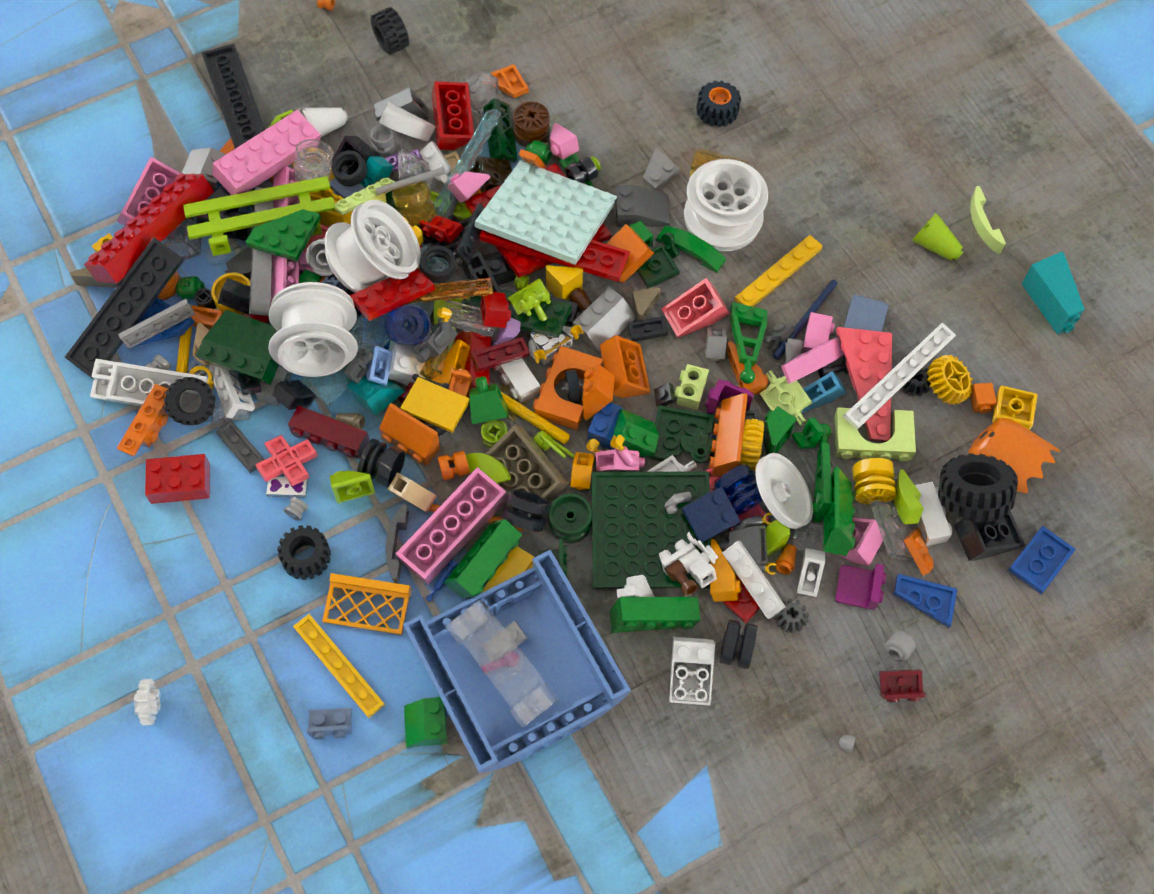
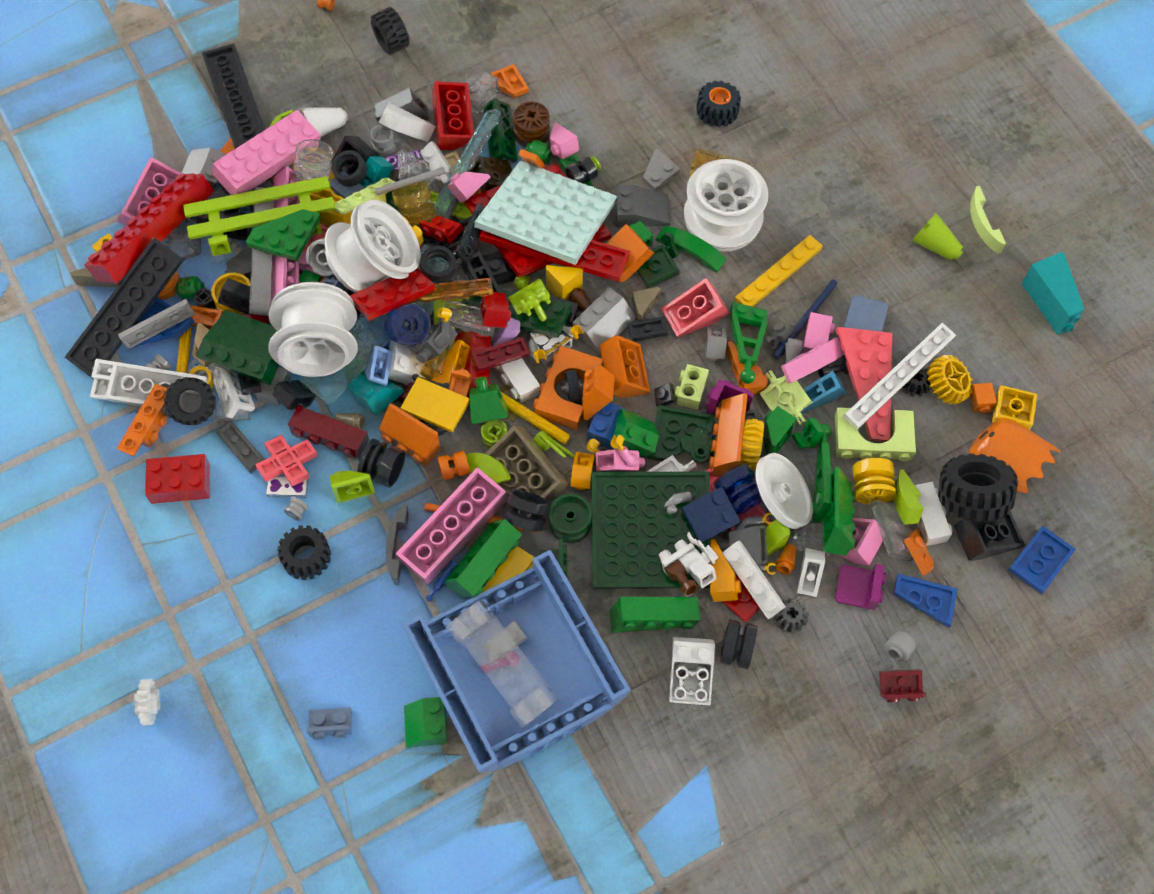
yellow plate [293,614,385,719] -> none
light orange fence [322,573,412,635] -> none
dark grey plate [344,348,374,384] -> none
tan slope [388,472,437,512] -> none
white slope [617,575,654,598] -> none
light grey hinge [839,735,855,753] -> none

